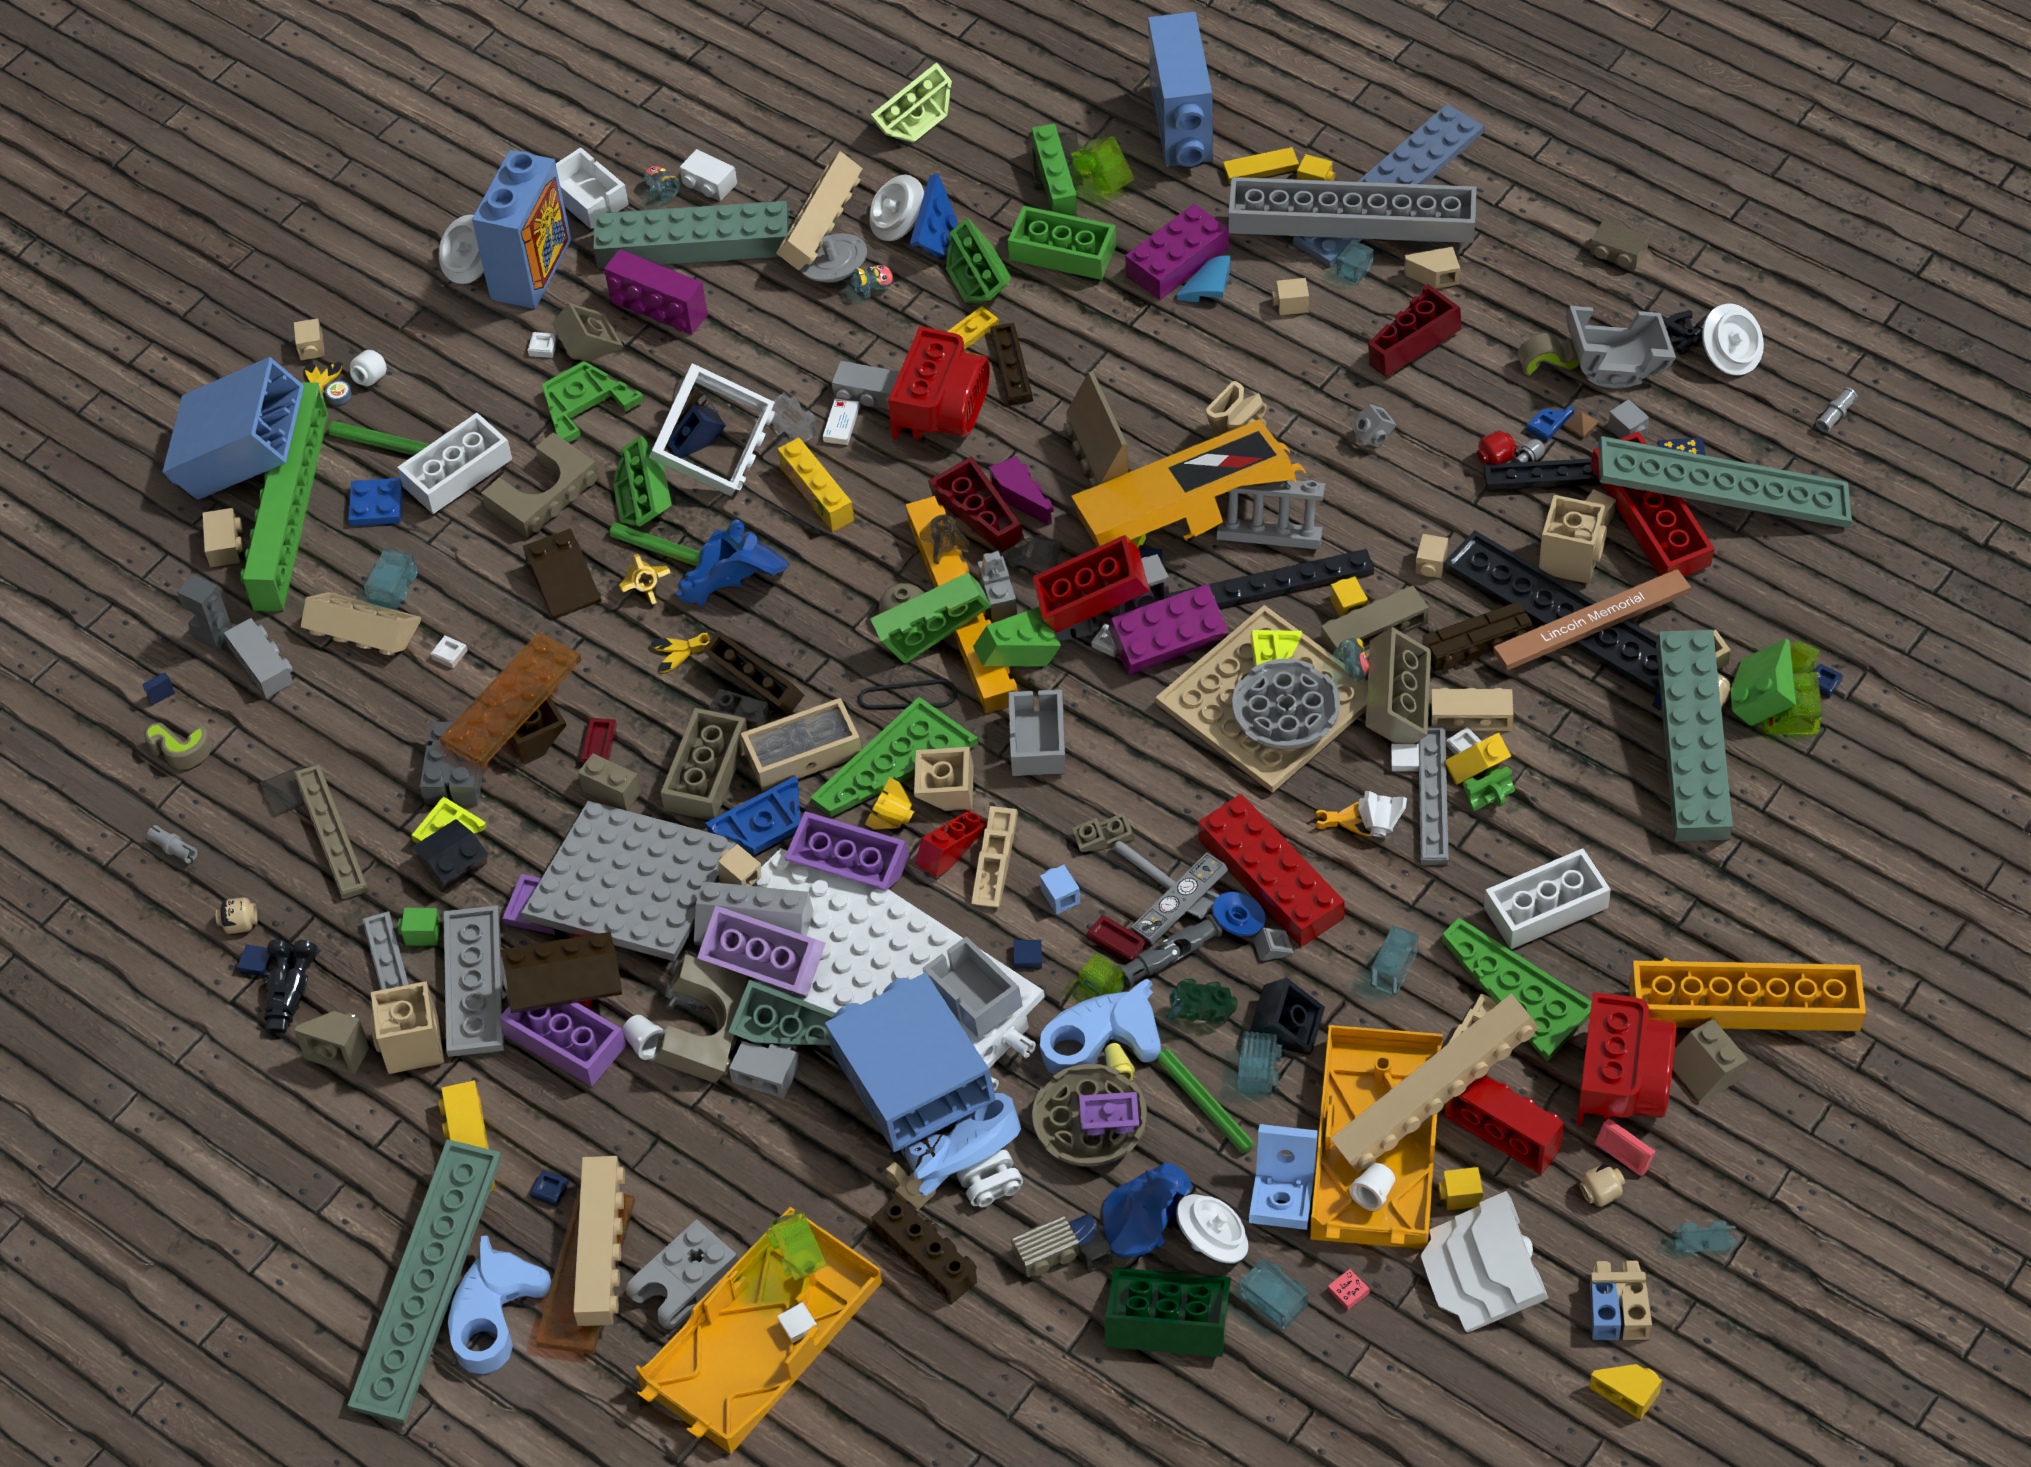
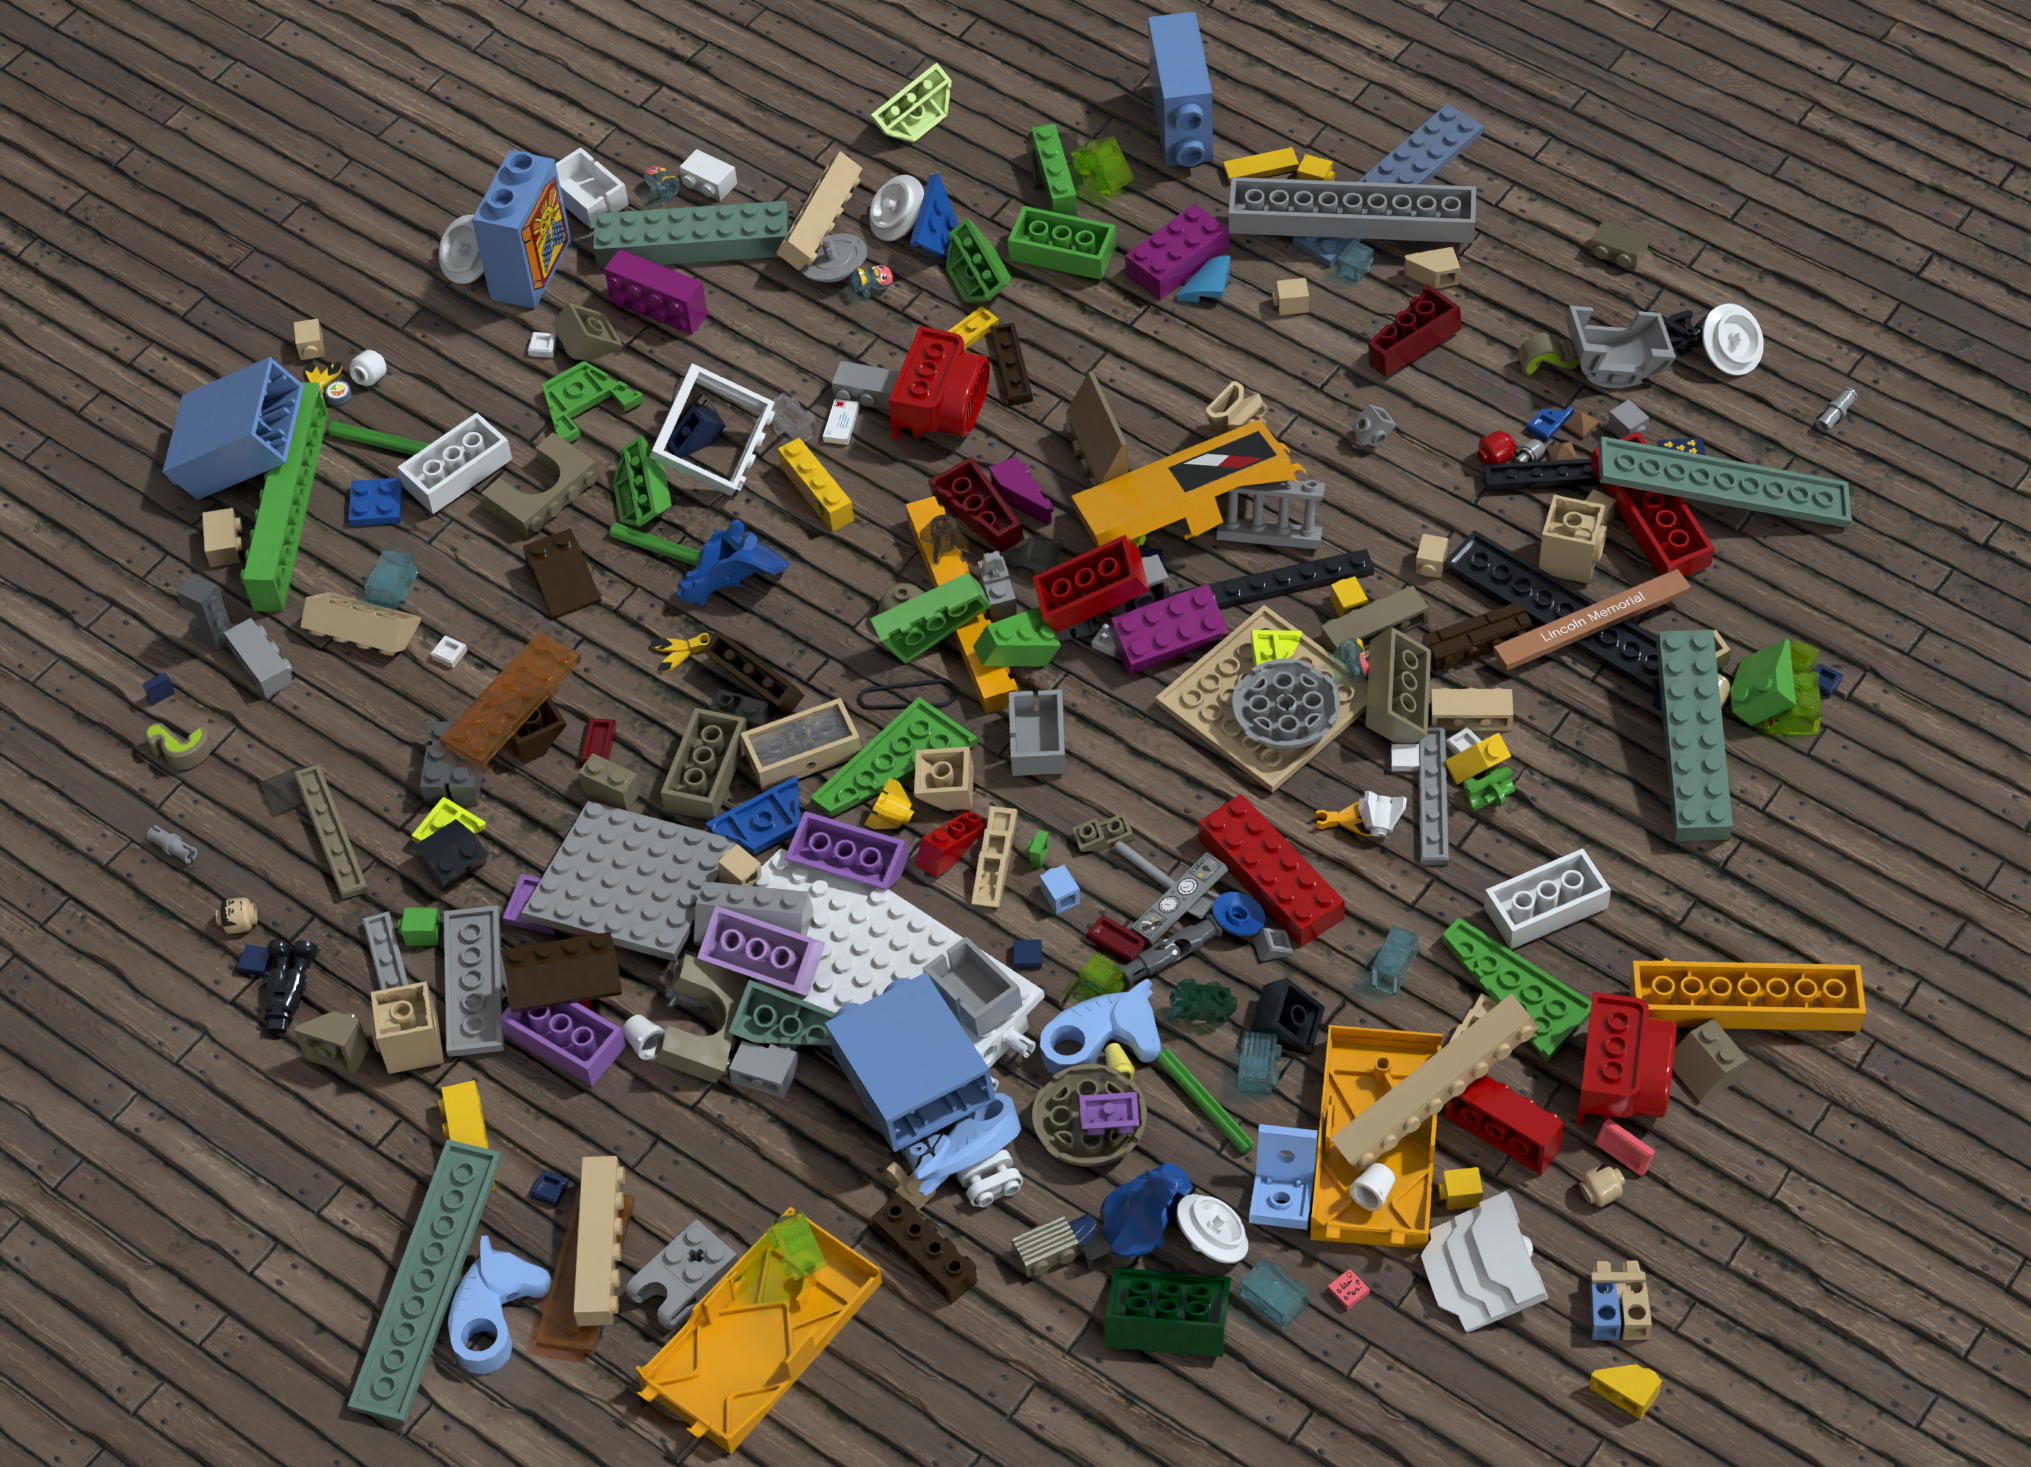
yellow brick [619,554,671,604] -> none
white tile [777,1302,818,1343] -> none
clear light blue hinge [1672,1221,1736,1254] -> none
none -> bright green plate [1026,830,1049,869]
none -> medium nougat slope [1546,442,1577,461]

